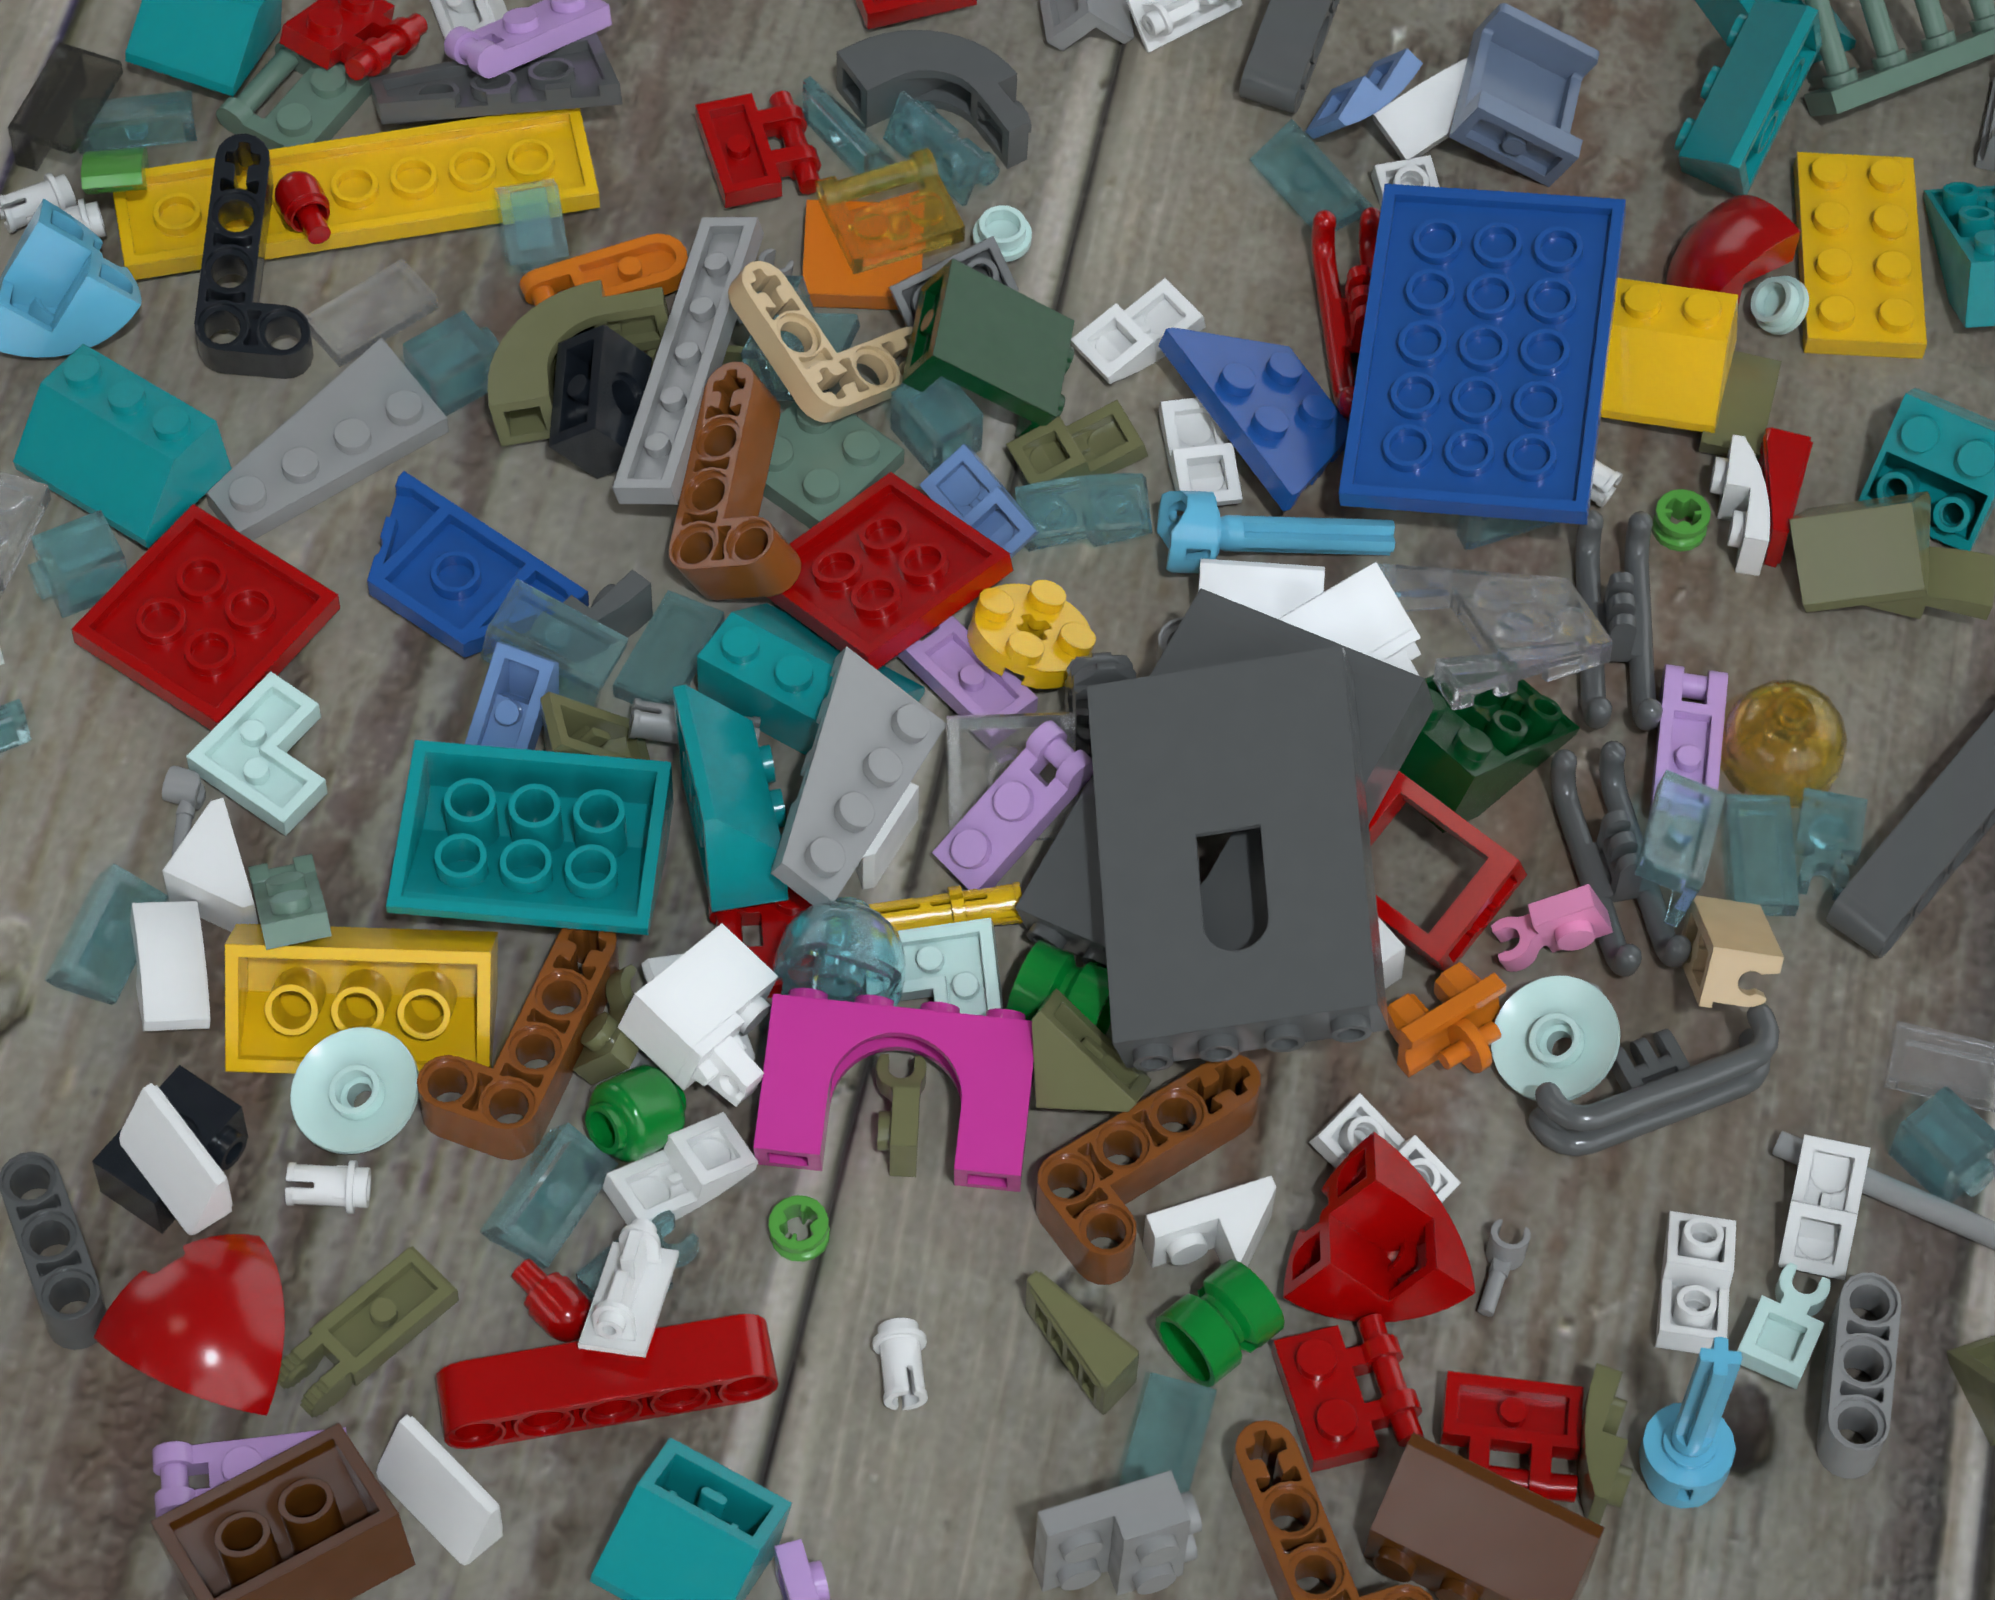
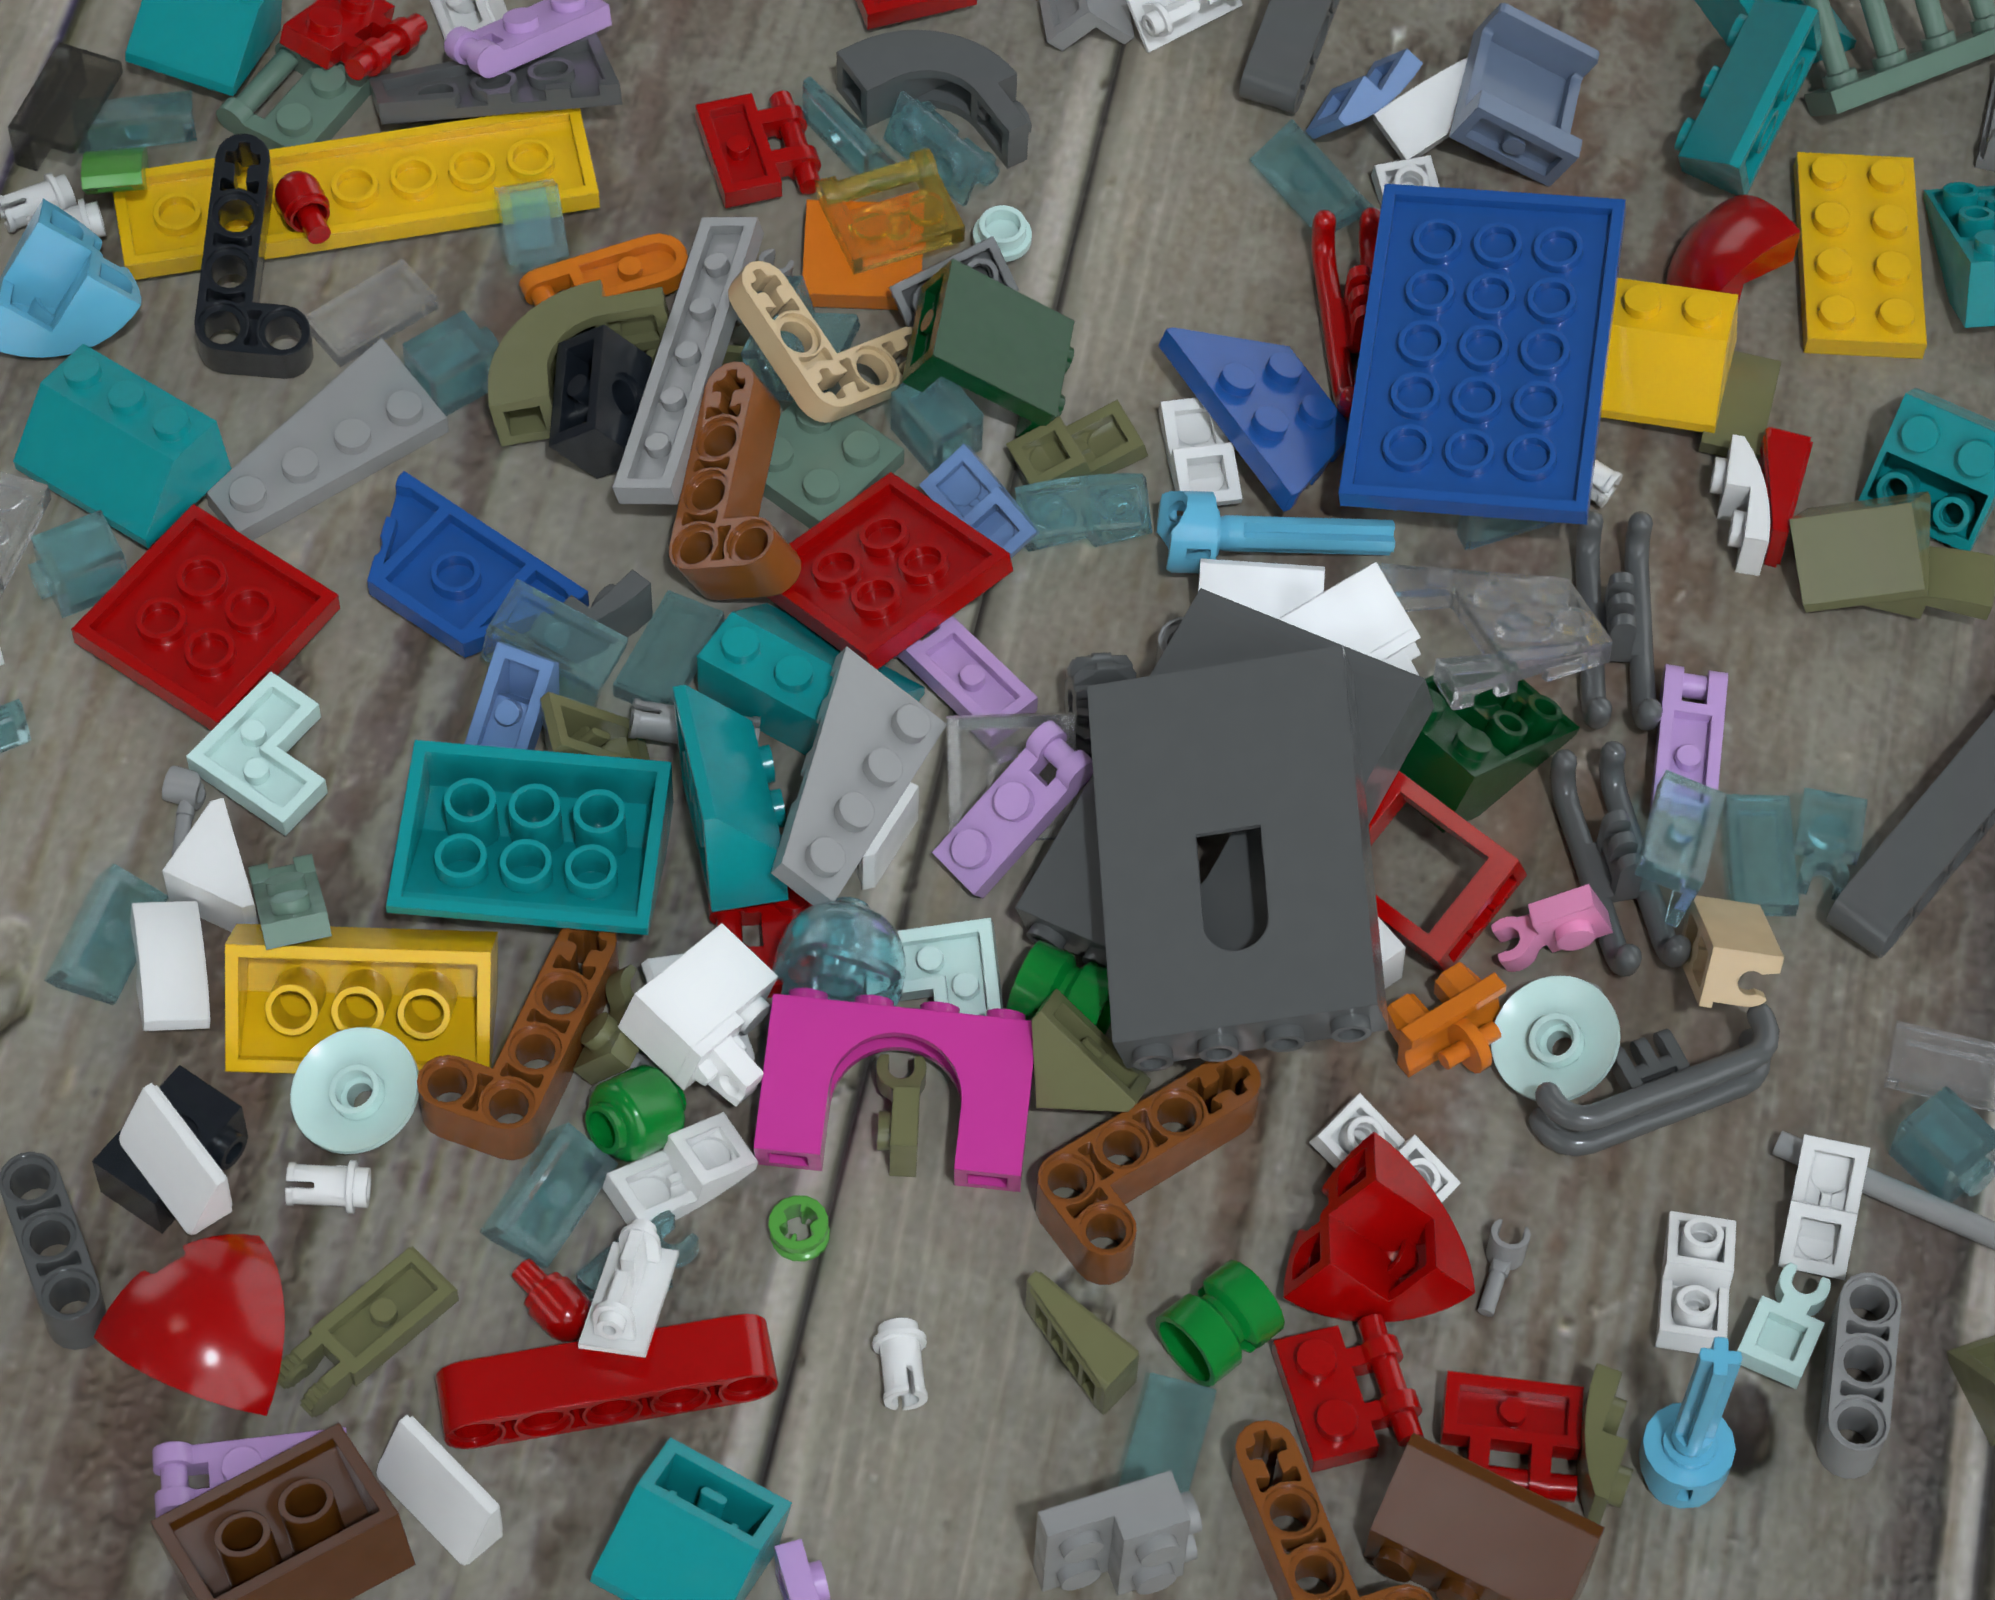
yellow pin [826,882,1023,950] -> none
yellow plate [967,580,1096,689] -> none
white slope [1071,278,1206,384] -> none
white slope [1142,1176,1276,1268] -> none
bright green bush [1652,489,1711,552] -> none
clear yellow cylinder [1720,680,1847,808] -> none
light aqua plate [1751,275,1809,335] -> none

